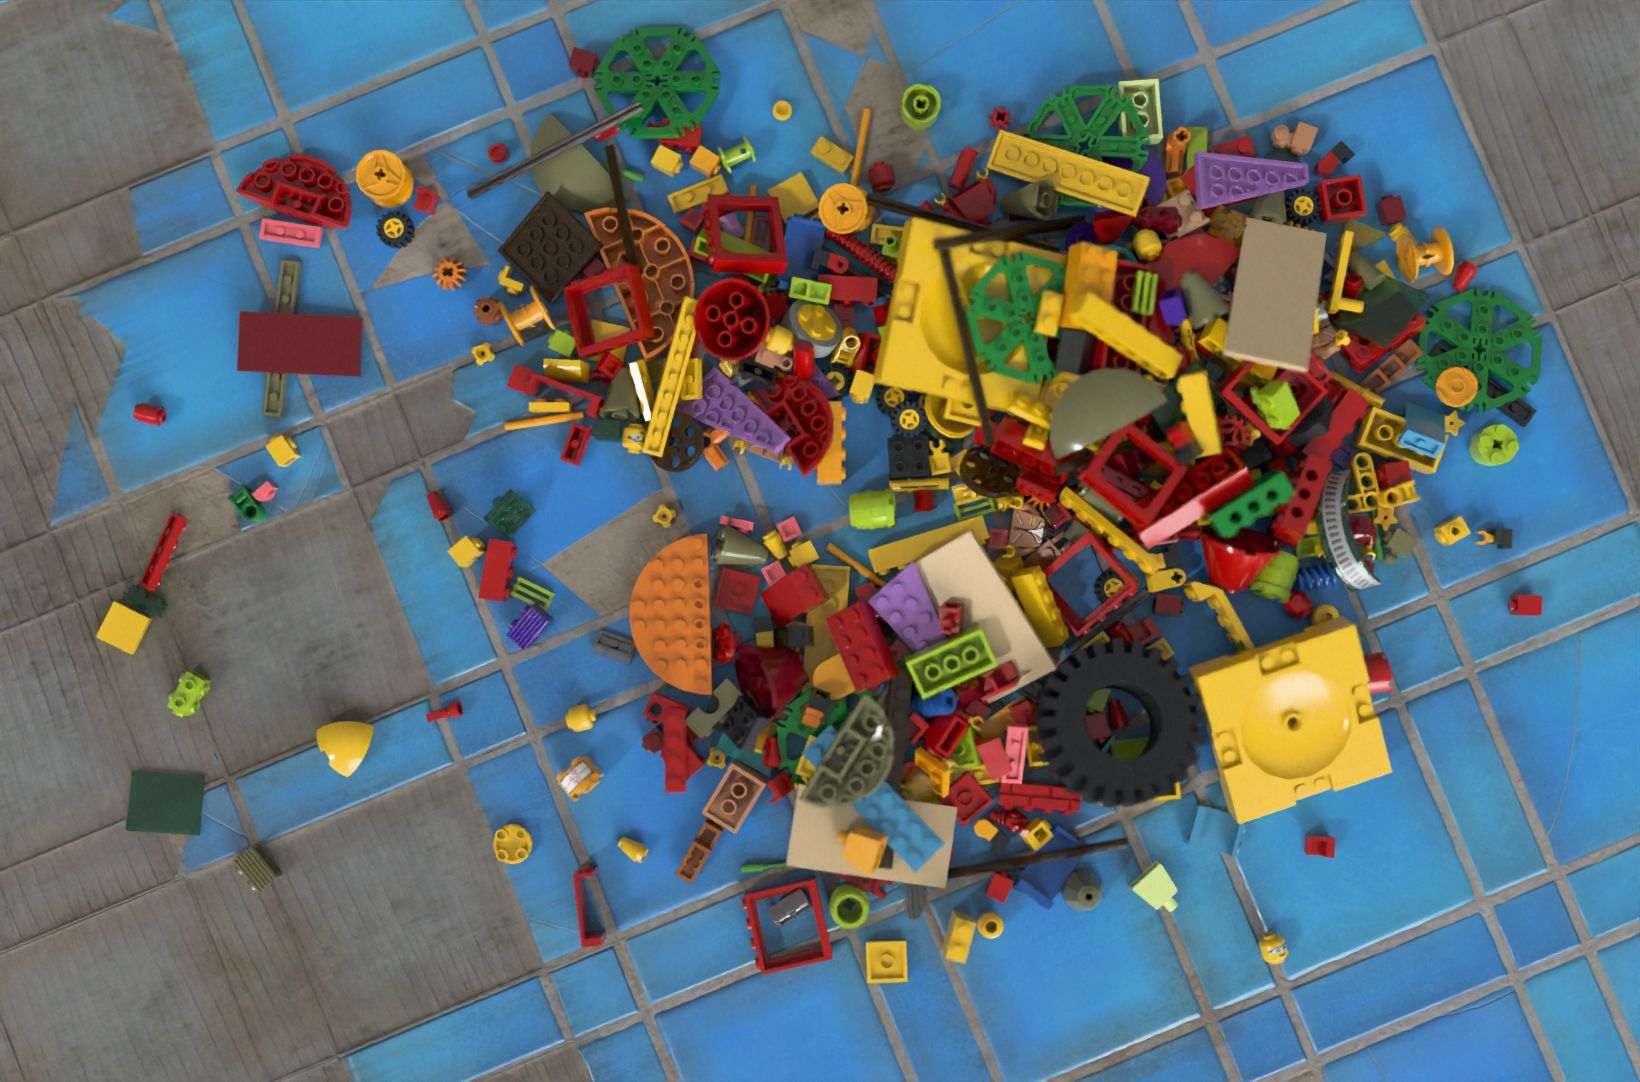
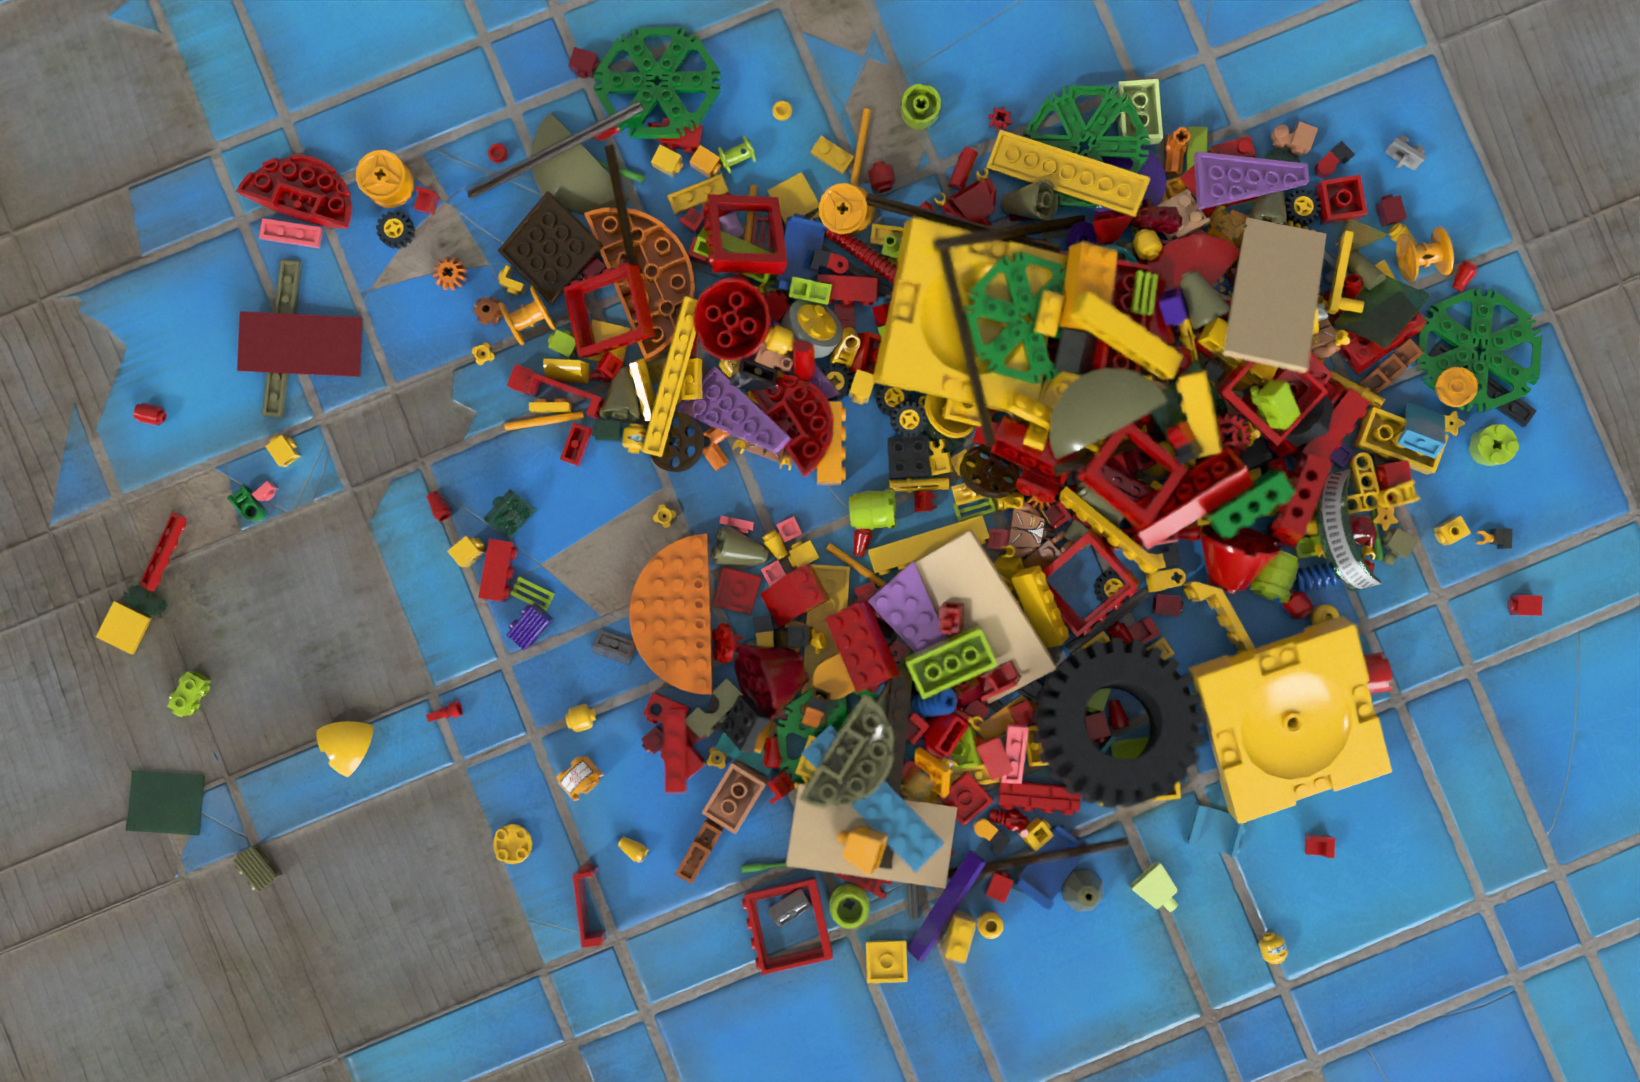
none -> yellow plate [810,629,827,654]
none -> red cone [853,529,873,557]
none -> dark purple tile [907,850,986,962]
none -> light grey hips [1384,135,1427,171]

